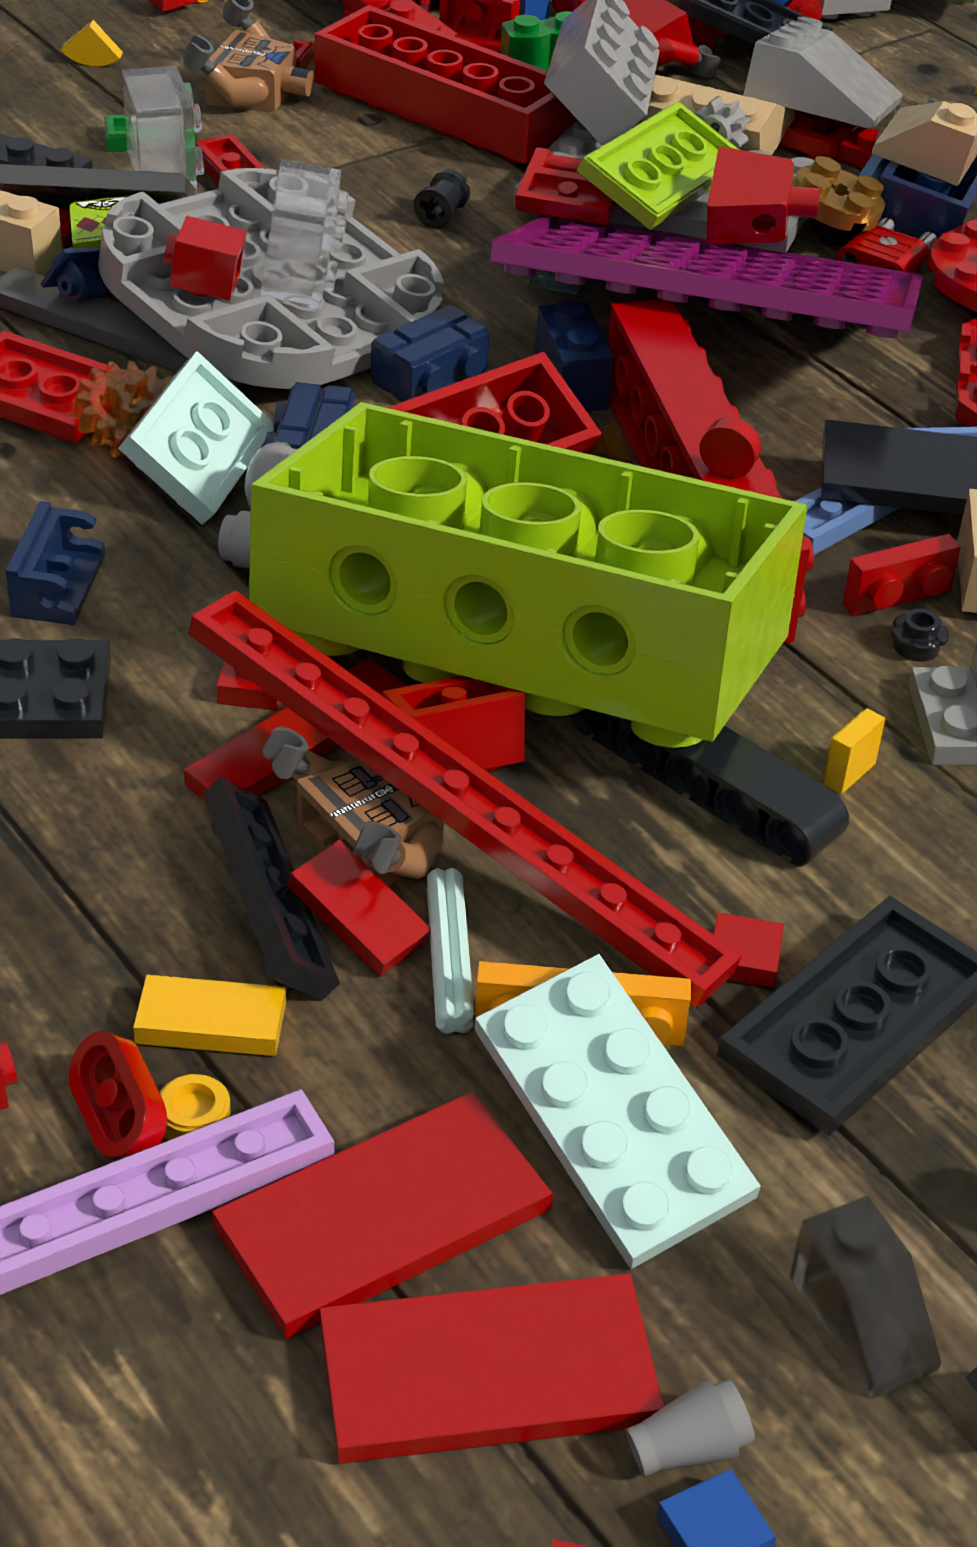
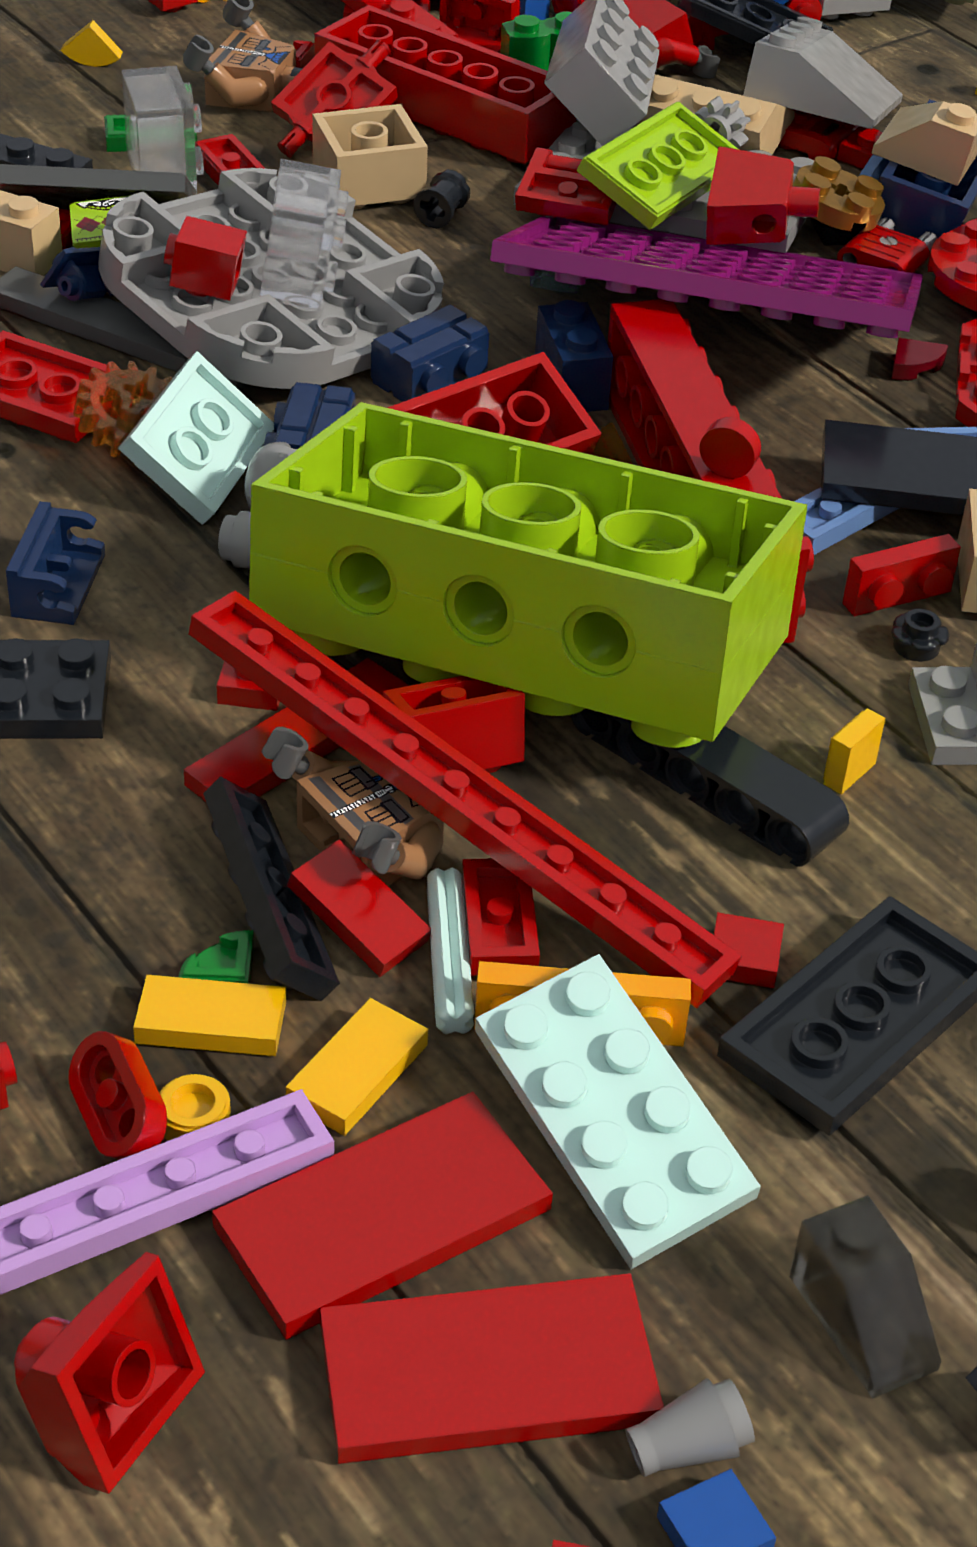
none -> red slope [14,1252,205,1494]
none -> green tile [179,930,254,984]
none -> red plate [271,39,398,158]
none -> yellow tile [285,998,428,1136]
none -> tan brick [312,104,428,209]
none -> red plate [462,858,540,976]
none -> dark red tile [892,337,948,380]

